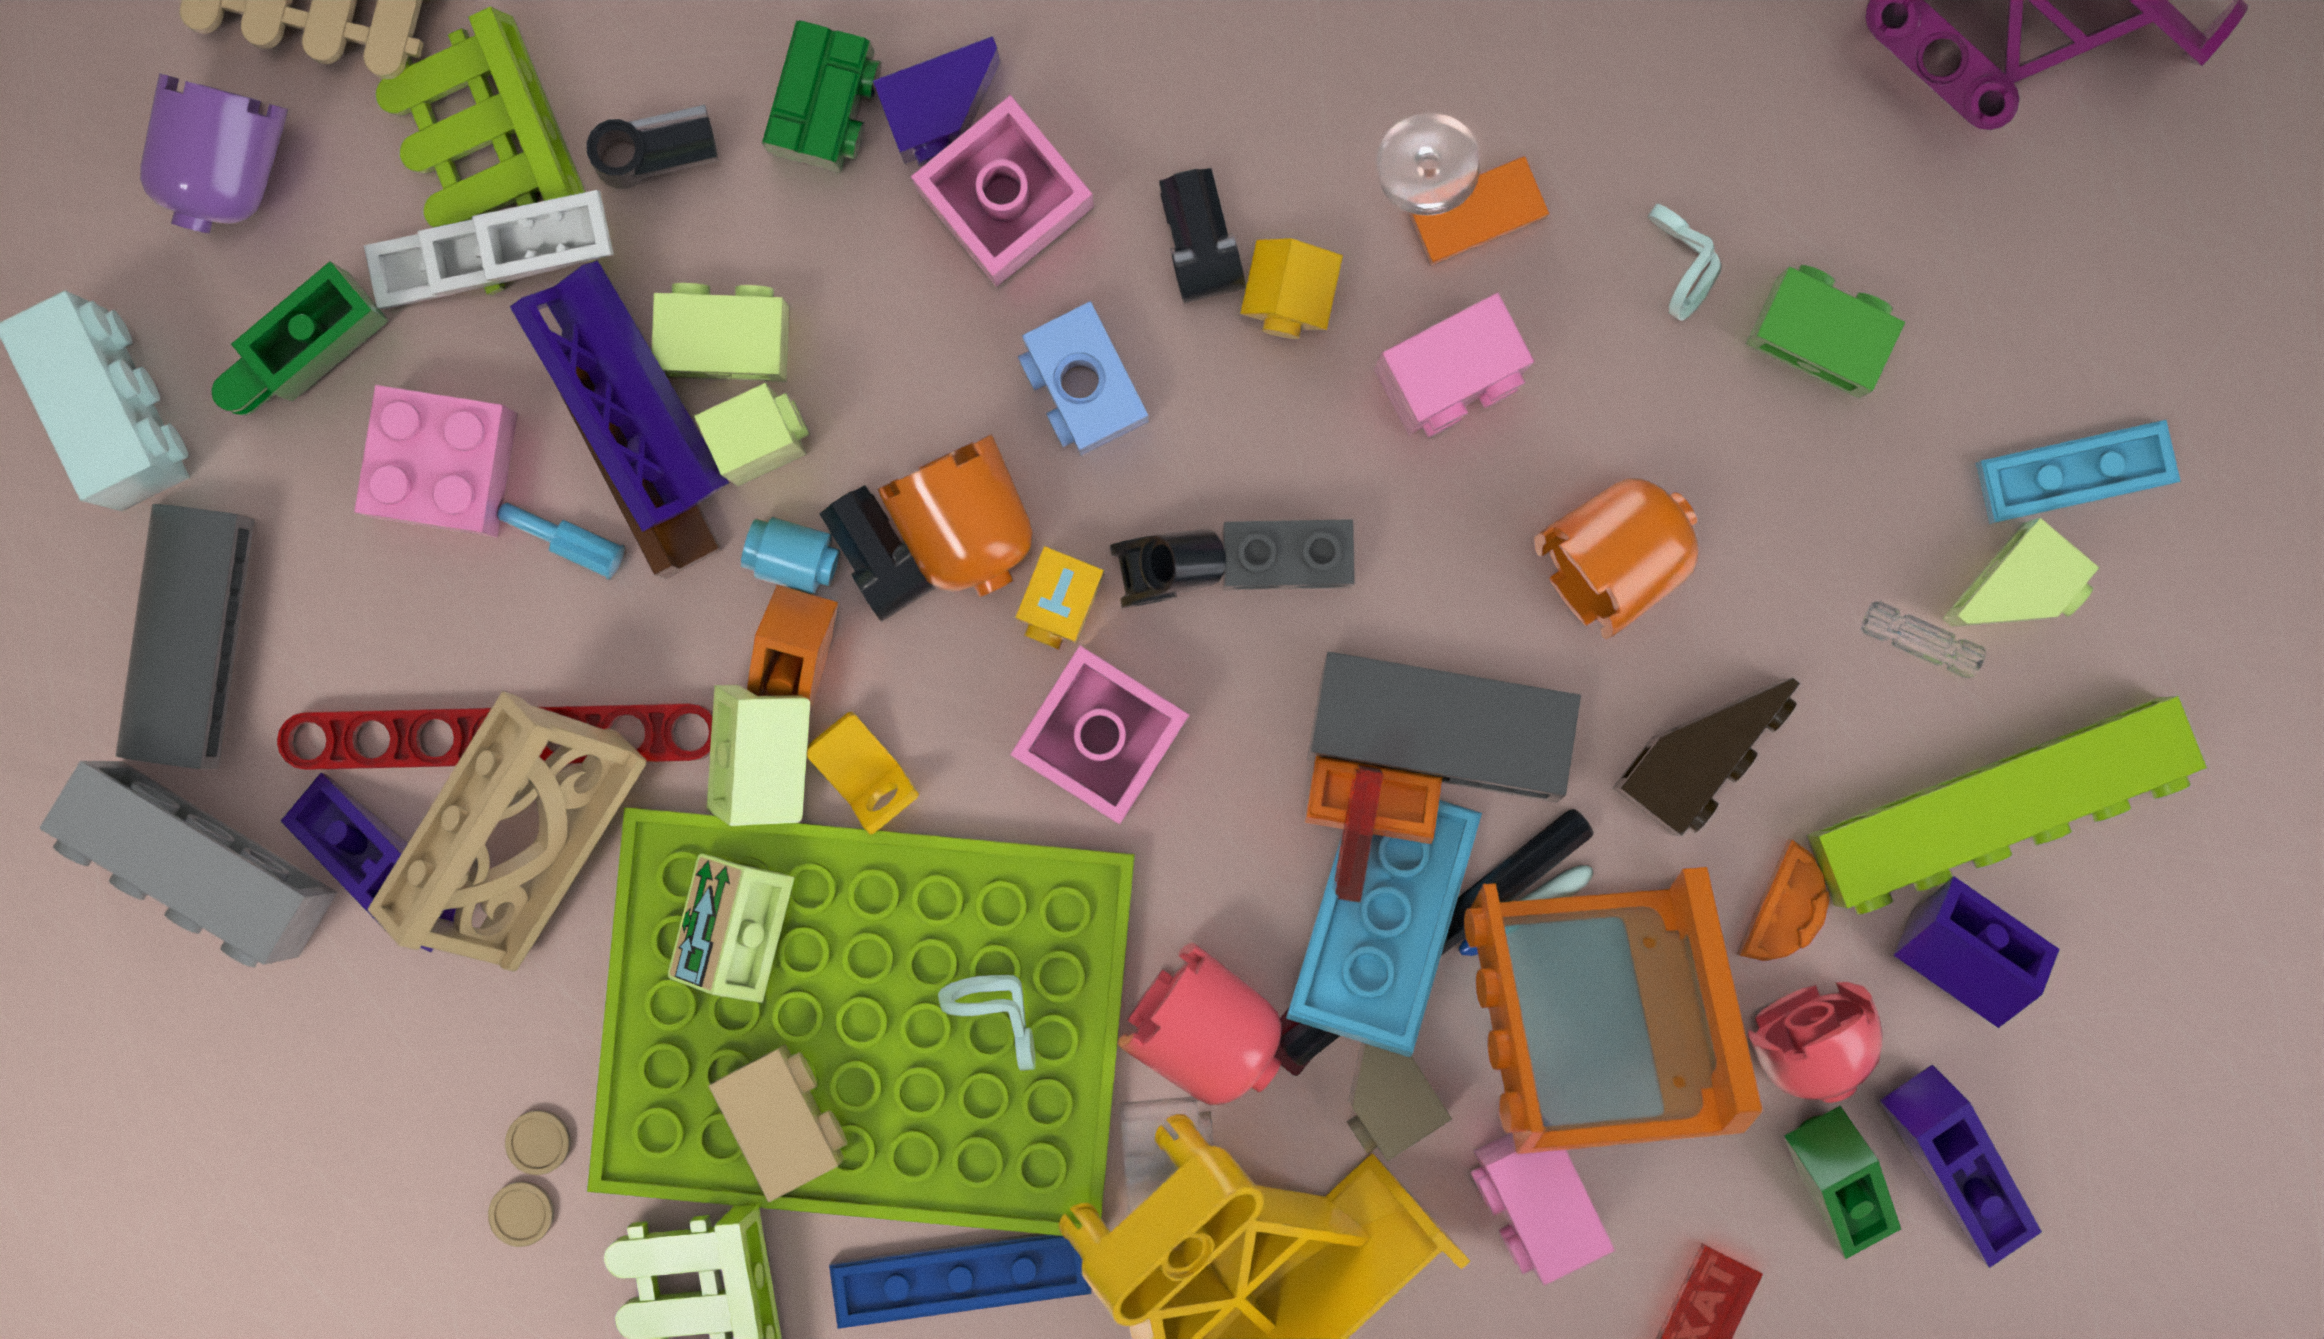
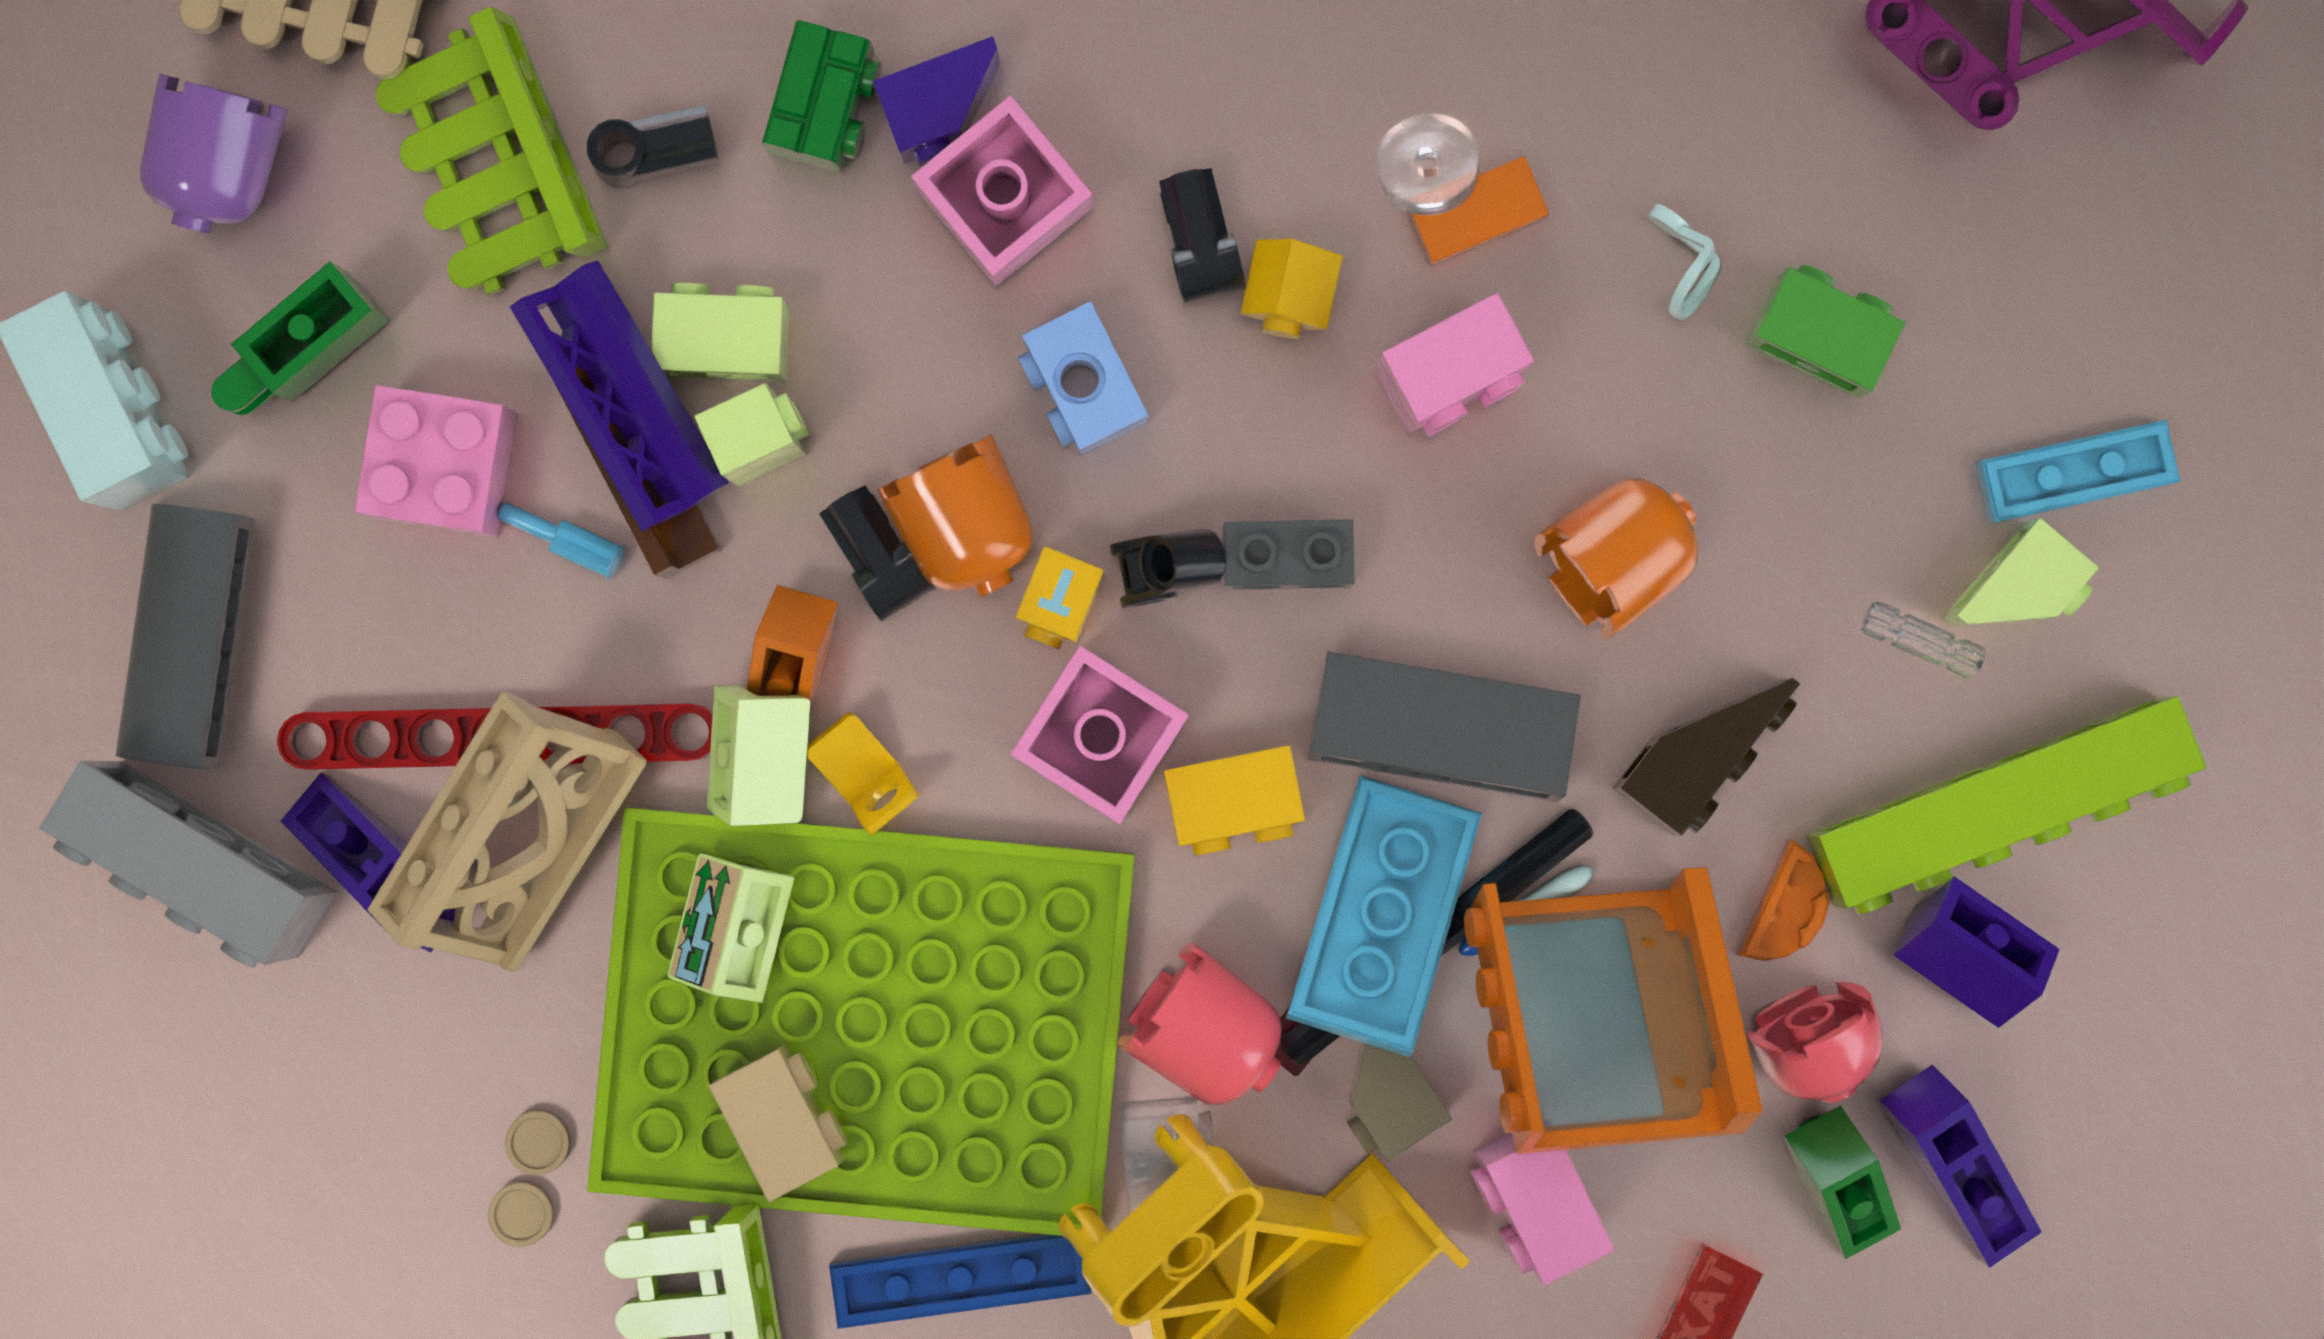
white slope [364,190,614,309] -> none
medium azure brick [741,517,840,595] -> none
light aqua piece [938,975,1035,1071] -> none
orange tile [1305,756,1443,844] -> none
clear red tile [1333,765,1384,903] -> none
none -> yellow brick [1164,745,1305,856]

